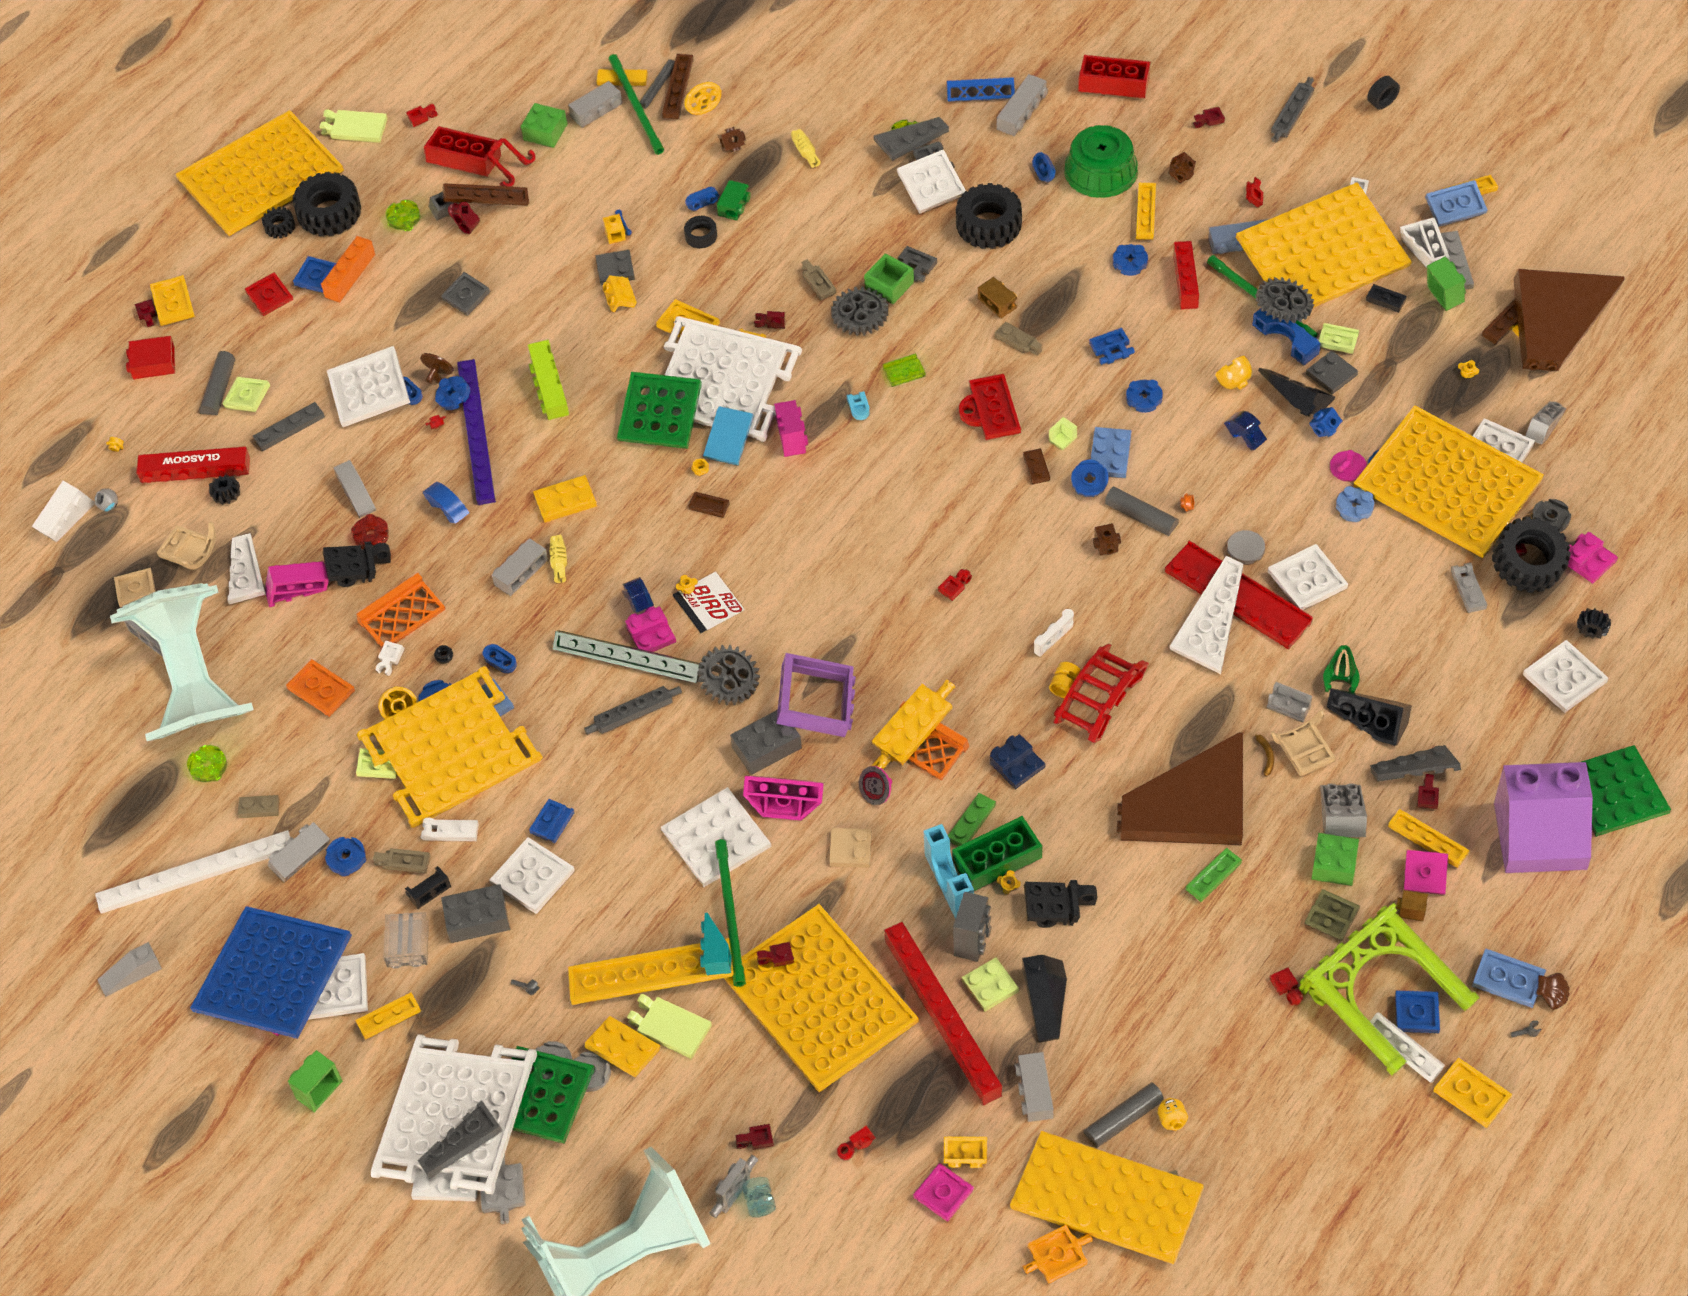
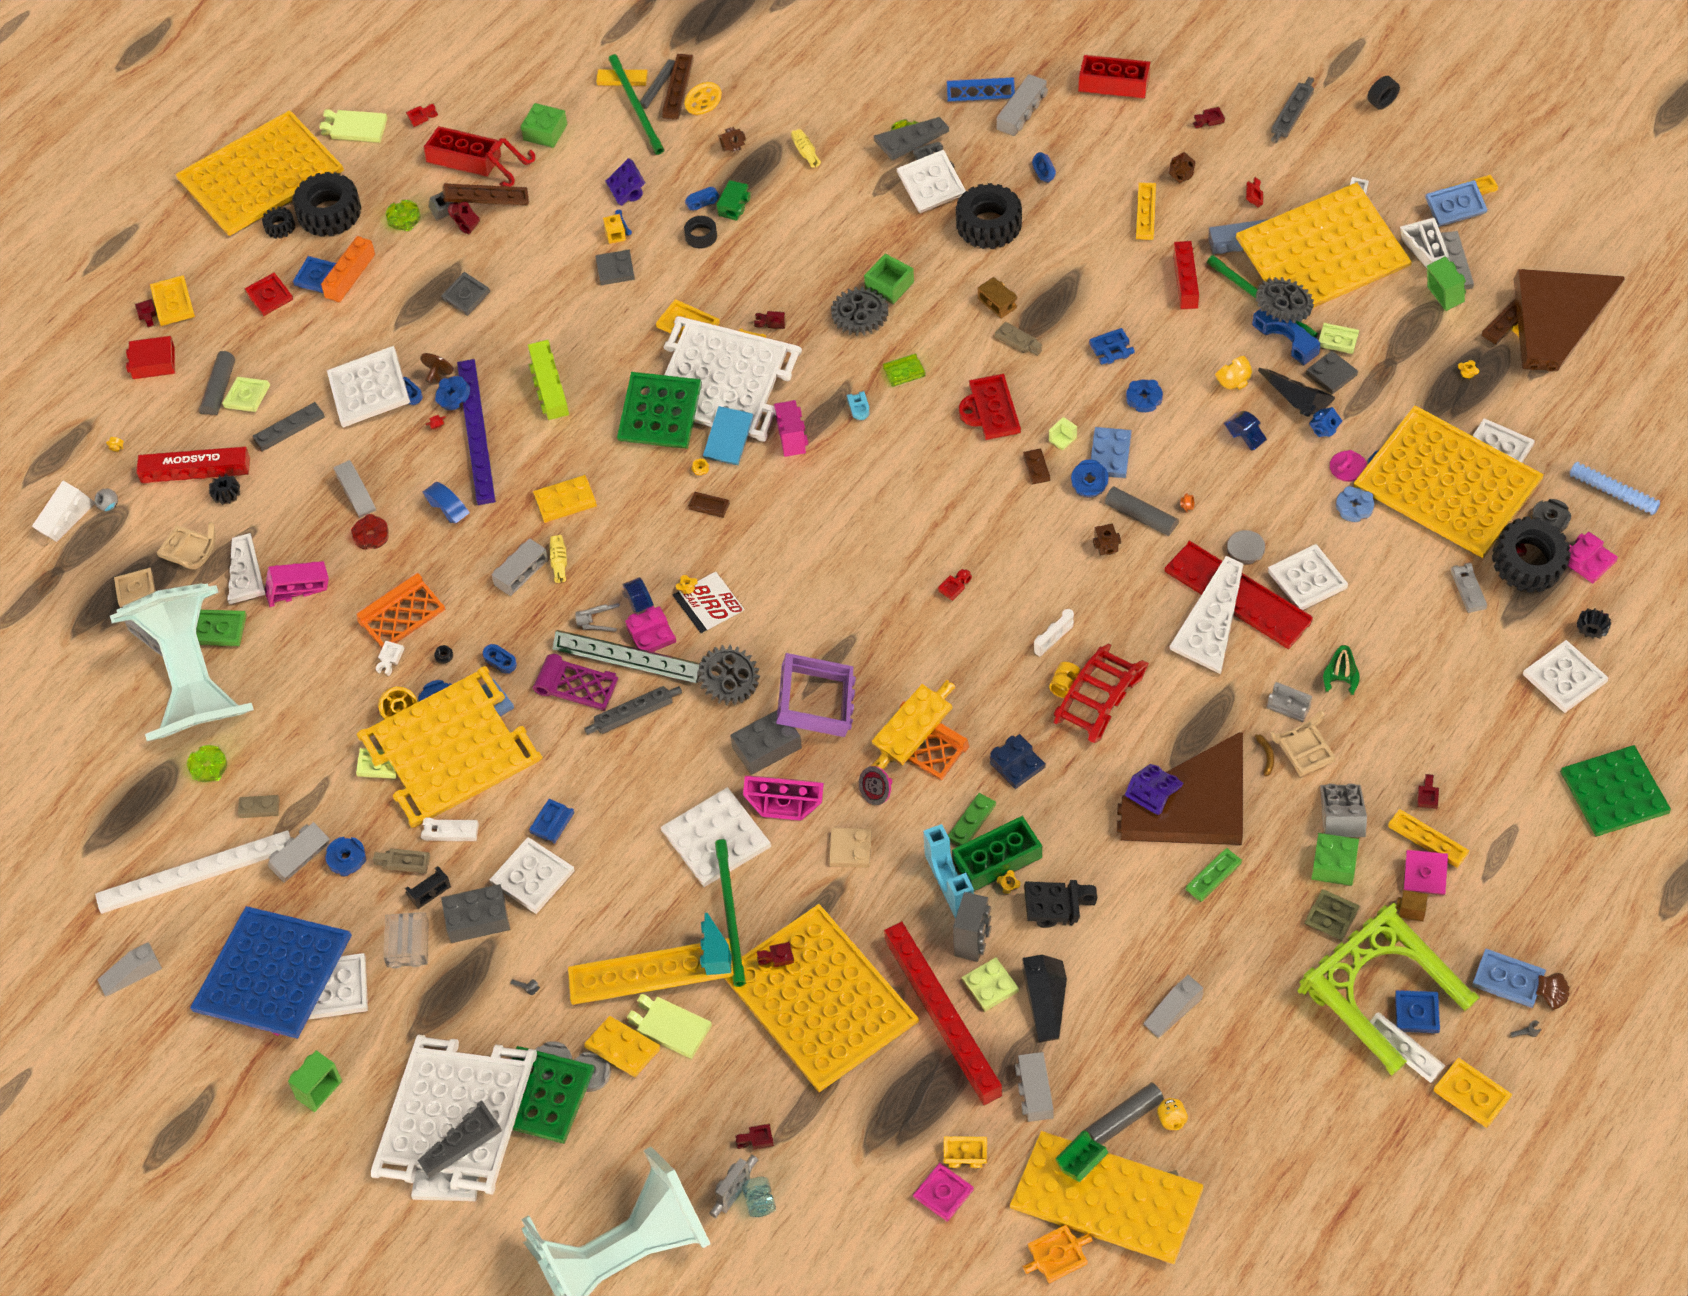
orange plate [286,659,355,717] -> none
black plate [323,541,391,587] -> none
yellow plate [355,992,421,1040] -> none
light grey plate [480,1154,526,1224] -> none
light grey brick [568,81,622,127] -> none
yellow bracket [602,275,637,312] -> none
dark tan hinge [802,259,836,300] -> none
red plate [837,1125,876,1160] -> none
dark grey plate [898,246,937,282] -> none
green piece [1064,125,1138,198] -> none
blue plate [1113,244,1148,276] -> none
red plate [1270,967,1303,1006] -> none
black wedge [1327,688,1412,746] -> none
black plate [1366,284,1407,313] -> none
dark grey wing [1370,745,1461,781] -> none
medium lavender slope [1494,762,1592,873] -> none
light grey slope [1526,401,1567,445] -> none
none -> bright green plate [196,610,247,646]
none -> magenta piece [533,653,618,711]
none -> light grey plant [575,603,620,632]
none -> dark purple plate [605,158,646,206]
none -> green bracket [1056,1130,1109,1182]
none -> dark purple bracket [1125,764,1183,815]
none -> light grey slope [1144,975,1203,1038]
none -> light blue piece [1570,461,1660,515]

